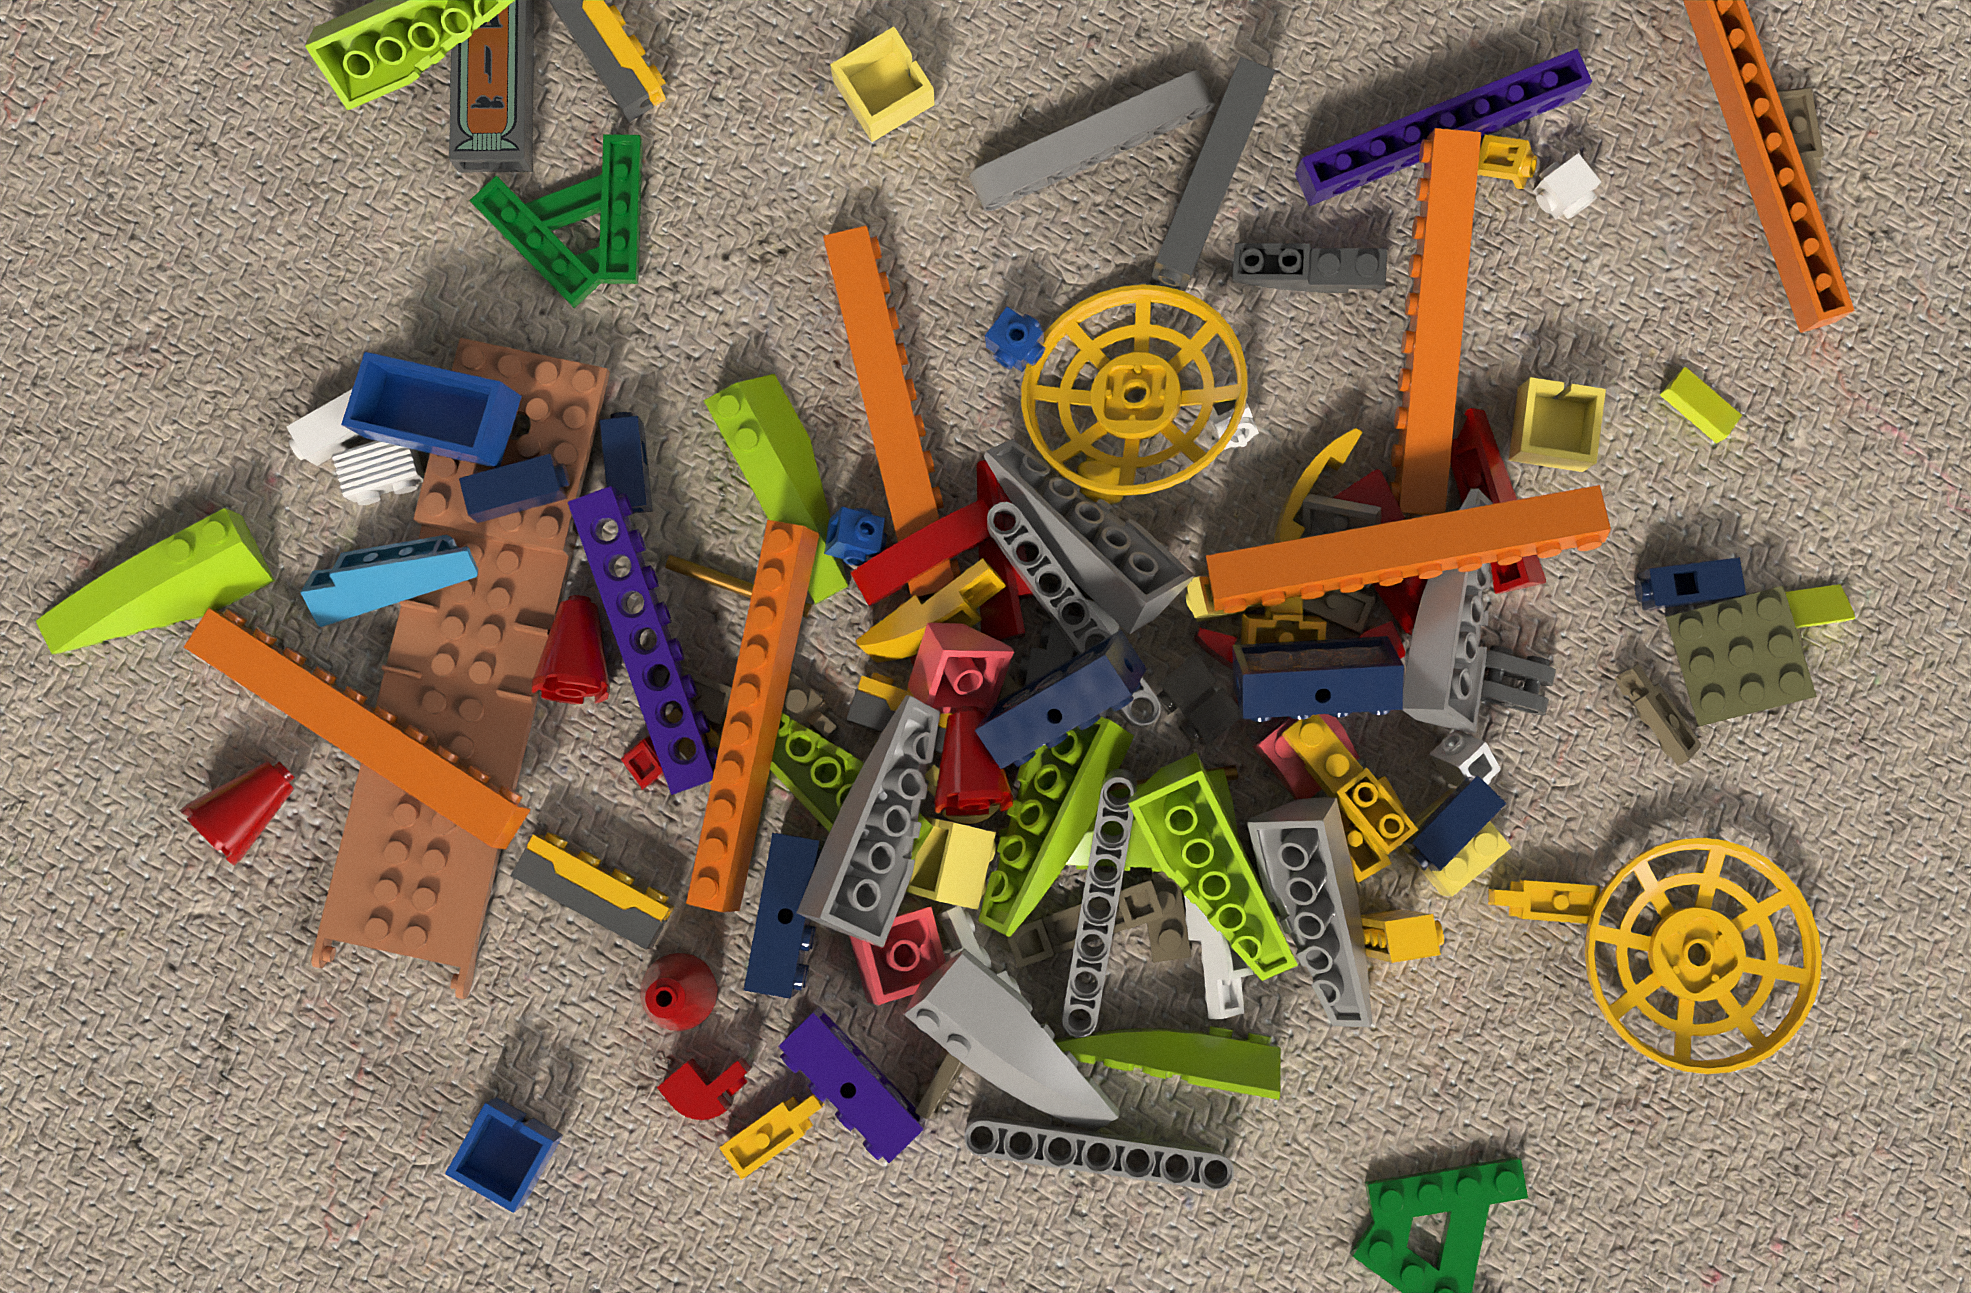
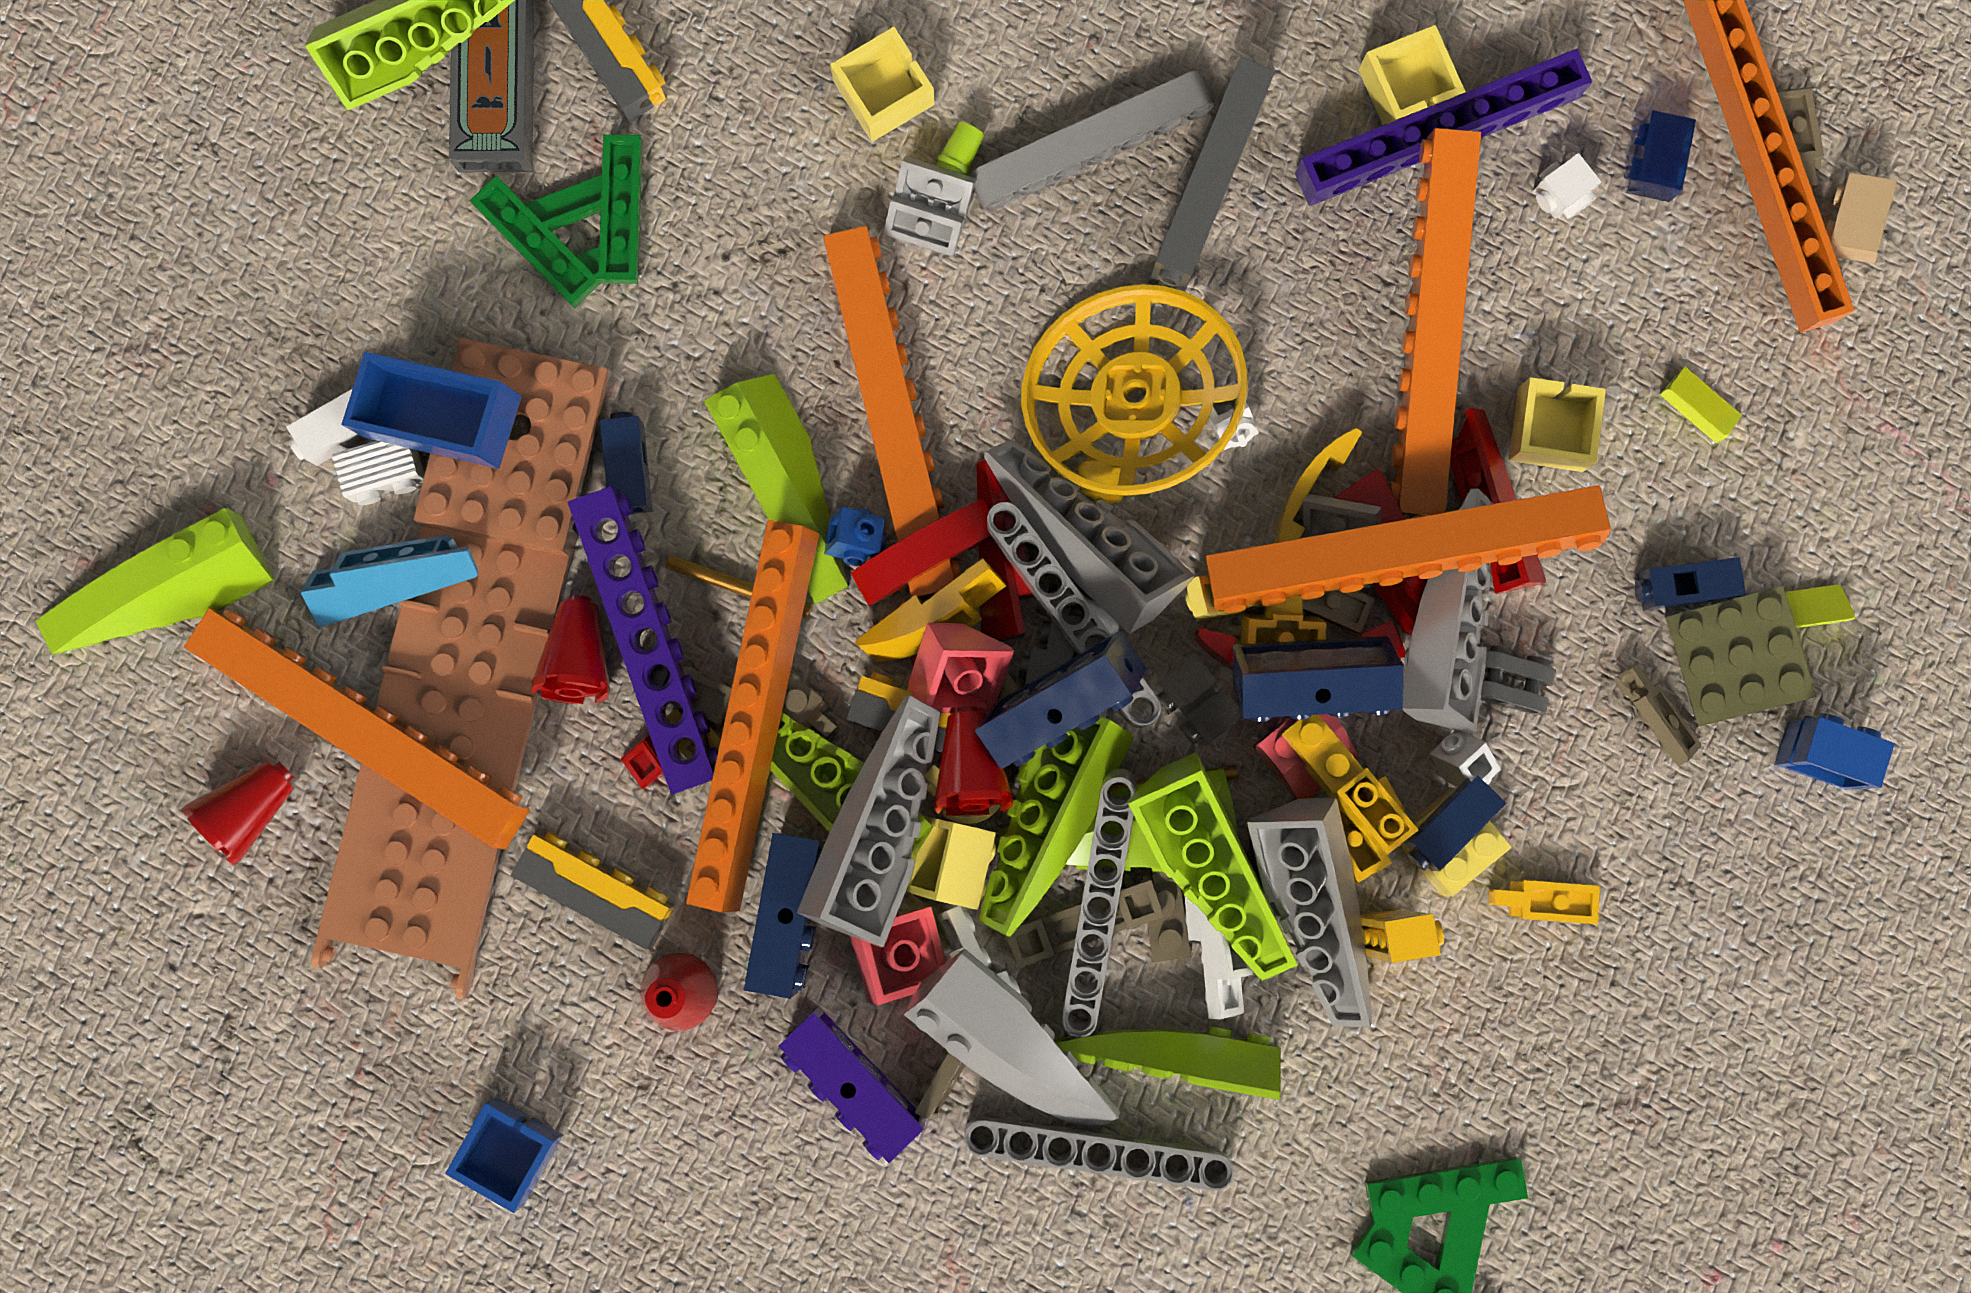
dark blue brick [459,454,570,523] -> none
red brick [657,1057,752,1120] -> none
yellow hinge [719,1094,825,1180] -> none
blue brick [985,307,1045,372] -> none
dark grey slope [1233,243,1388,293] -> none
yellow bracket [1477,134,1537,189] -> none
yellow dish [1585,838,1822,1074] -> none
none -> light grey slope [883,156,976,257]
none -> lime piece [935,121,985,176]
none -> light yellow piece [1358,25,1466,125]
none -> clear blue brick [1624,110,1696,202]
none -> blue piece [1774,713,1895,790]
none -> tan brick [1826,173,1897,264]

